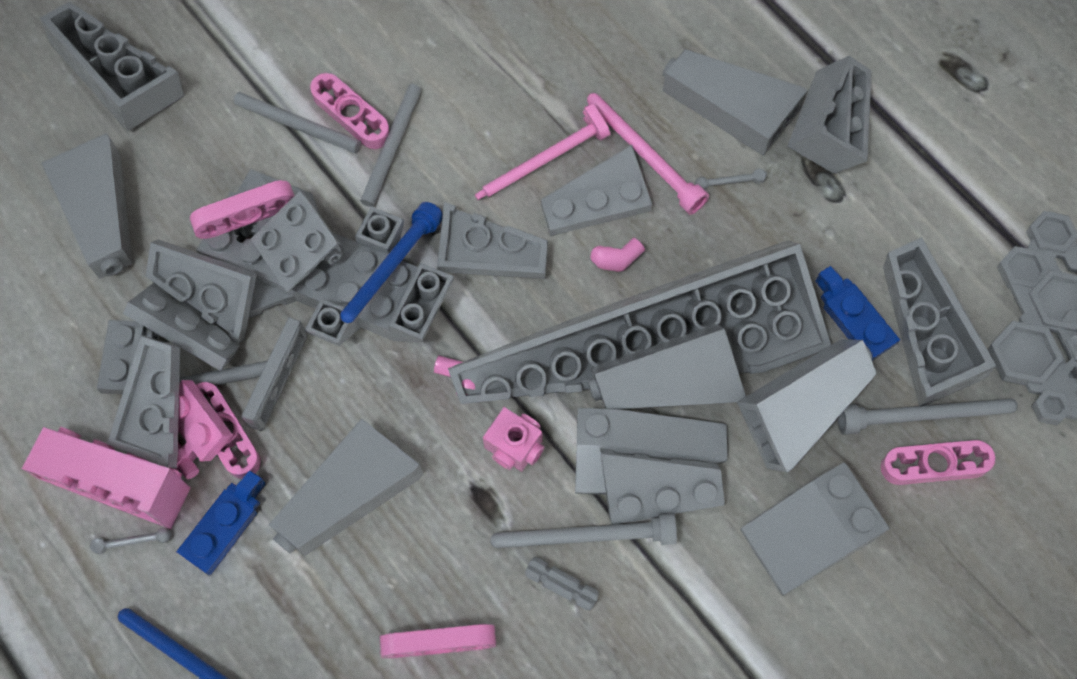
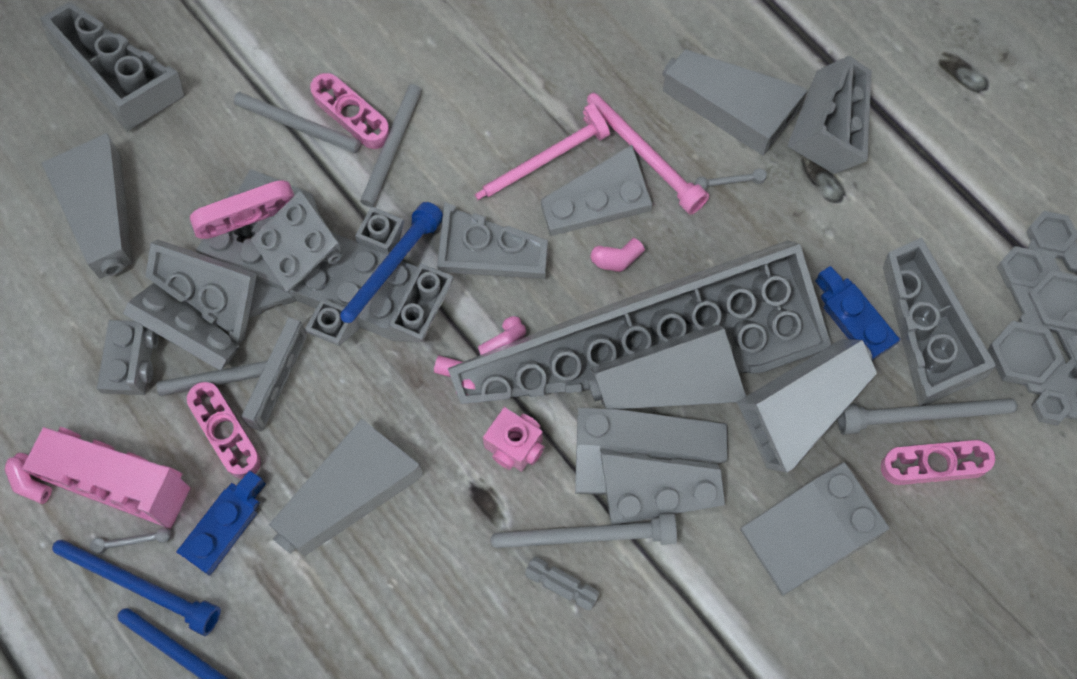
light grey wing [107,336,180,468] -> none
bright pink plate [174,380,233,479] -> none
bright pink beam [380,624,496,658] -> none
none -> bright pink arm [4,453,52,504]
none -> blue piece [52,540,221,636]
none -> bright pink arm [478,316,526,355]

